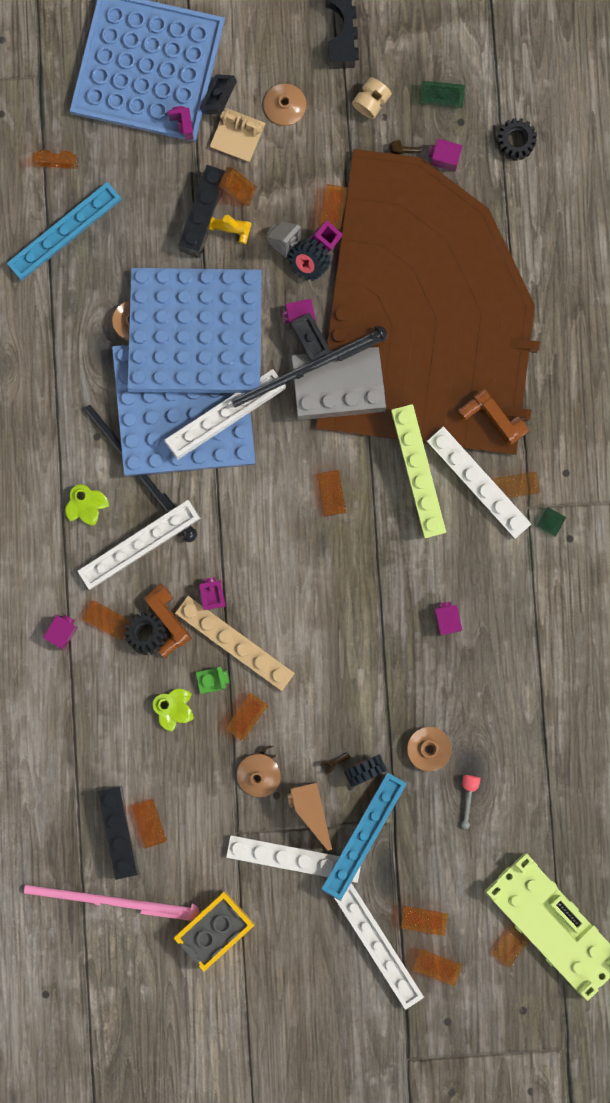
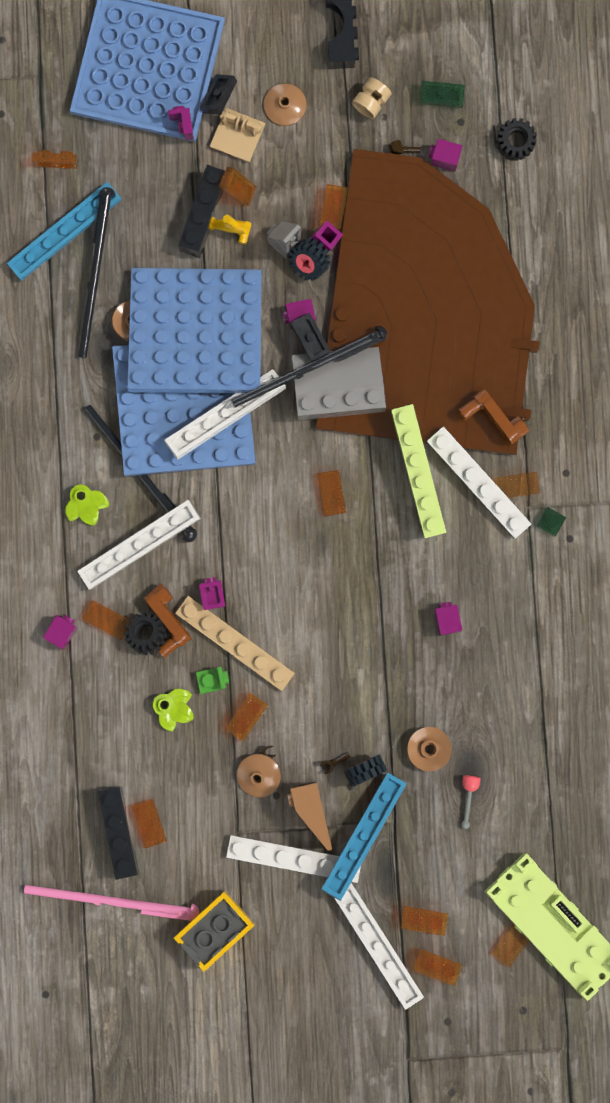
none -> black bar [78,187,116,358]

